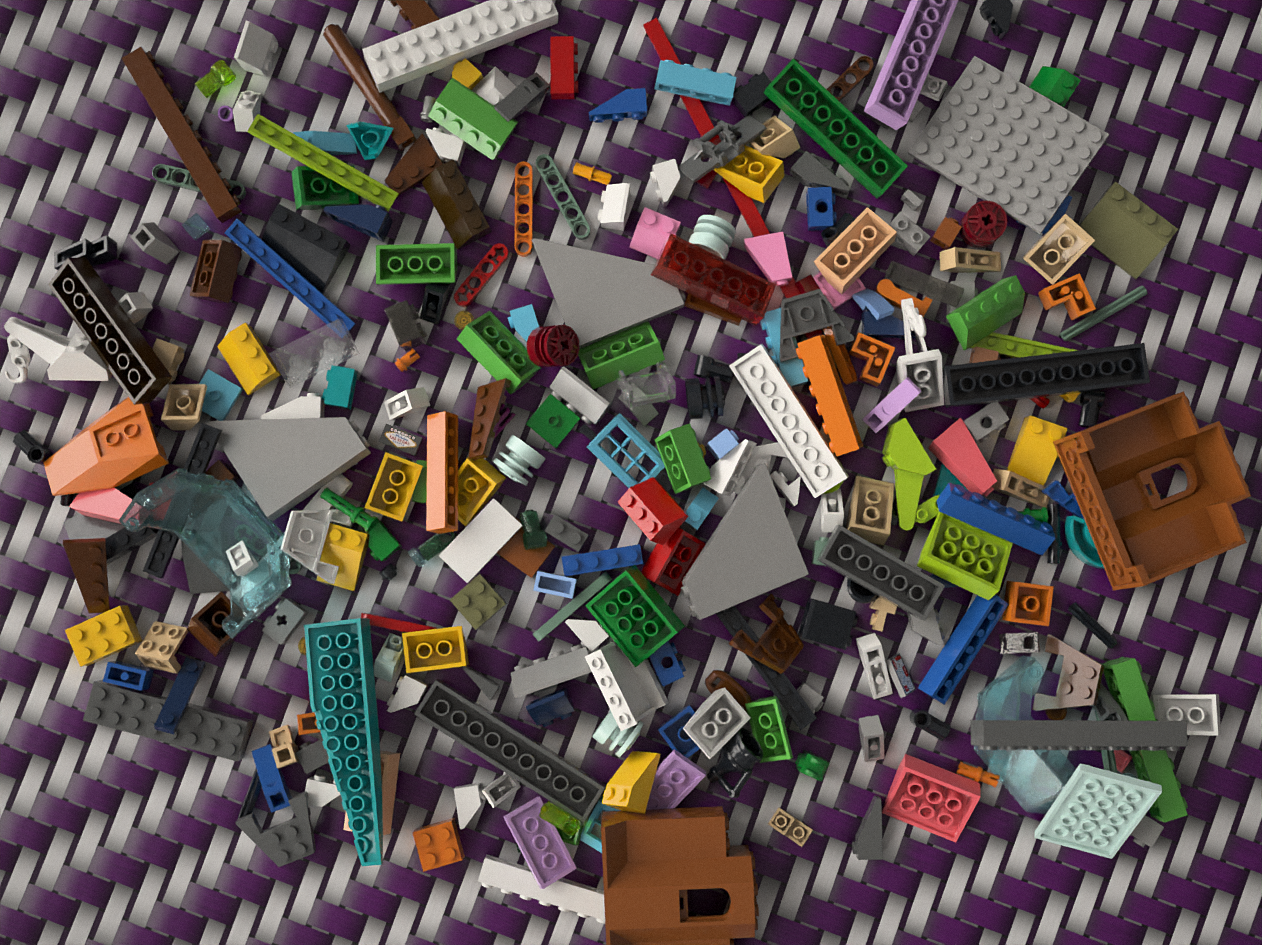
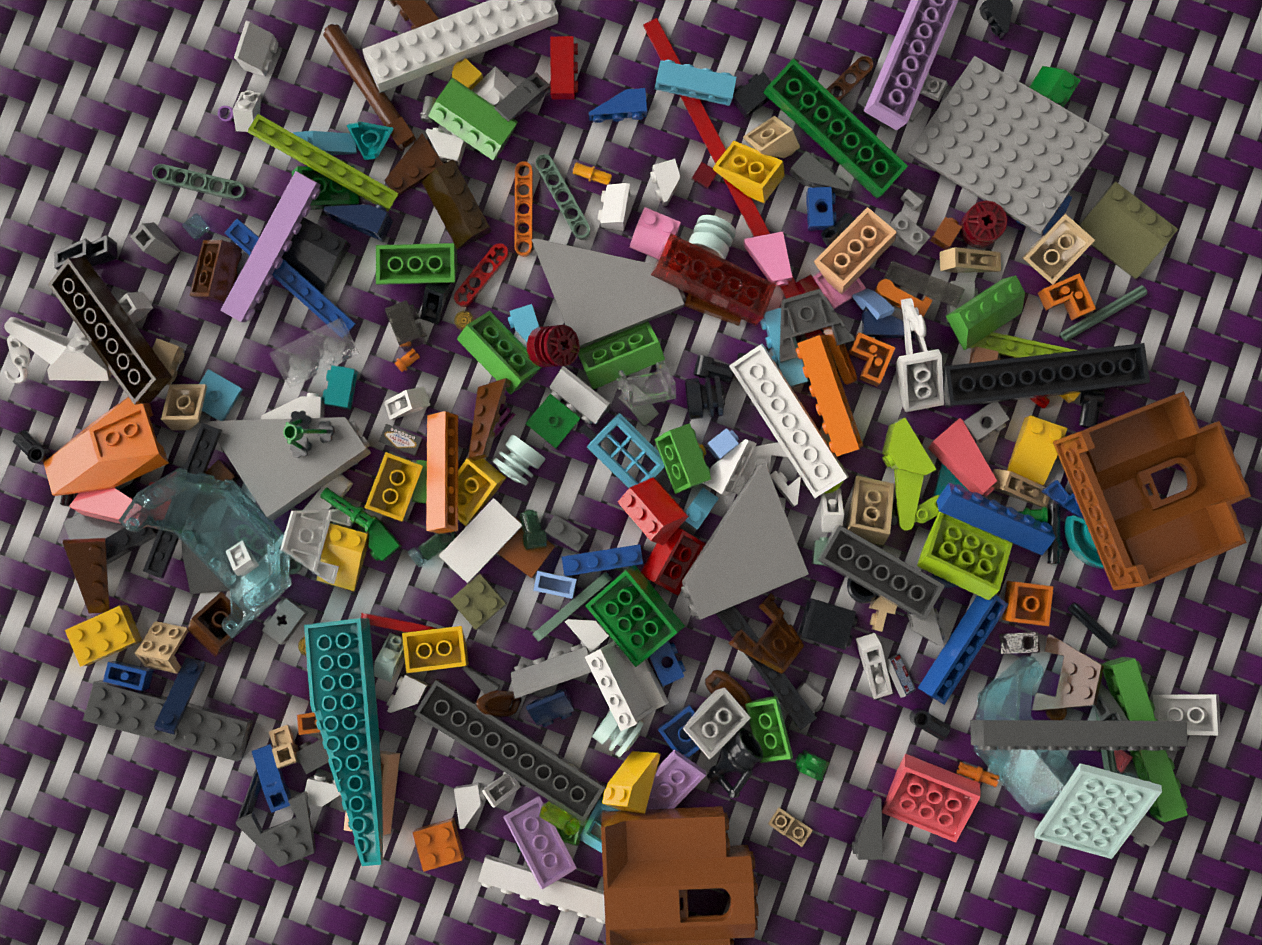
reddish brown brick [121,47,242,223] -> none
clear neon green piece [195,60,236,98] -> none
yellow slope [217,322,281,396] -> none
black plate [379,563,397,581] -> none
dark grey piece [678,114,766,182] -> none
light grey slope [859,715,885,762] -> none
lavender slope [862,377,921,433] -> none
none -> lavender brick [221,171,321,322]
none -> plant [283,410,335,458]
none -> reddish brown piece [476,690,522,717]

